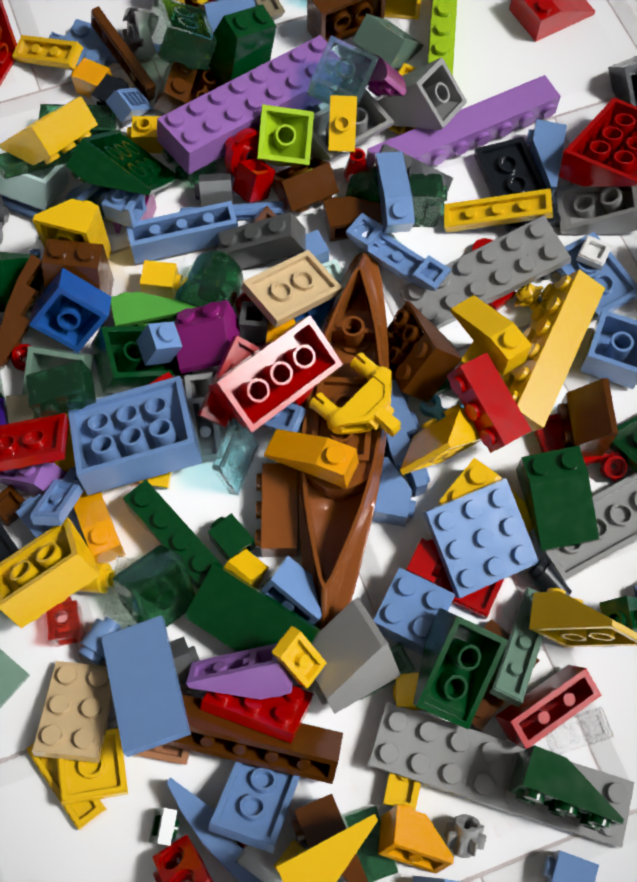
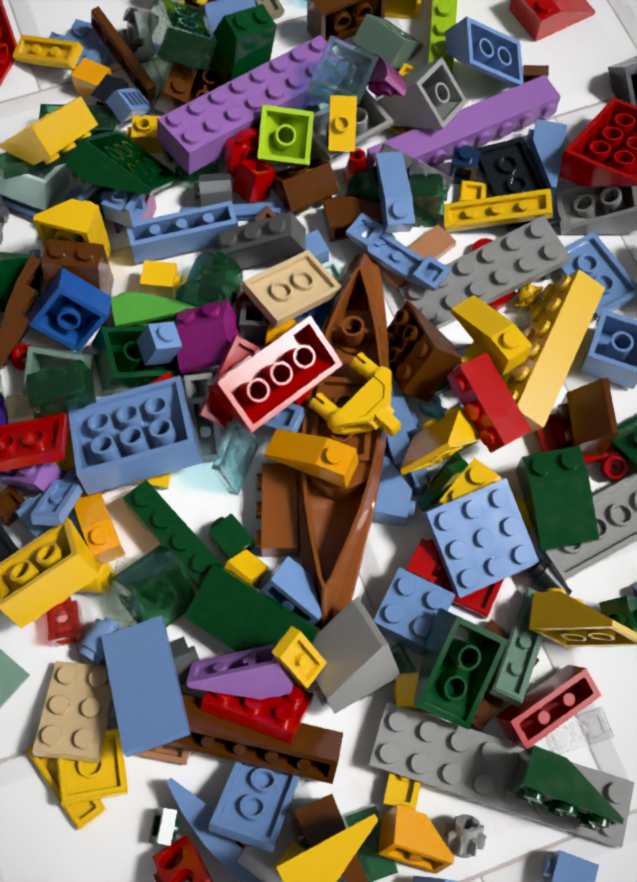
white tile [576,235,613,271] -> none
none -> nougat tile [380,224,456,292]
none -> dark green slope [416,452,469,512]
none -> medium blue slope [445,16,524,87]
none -> dark blue brick [449,146,480,185]
none -> yellow tile [458,180,487,202]
none -> reddish brown plate [522,65,549,82]

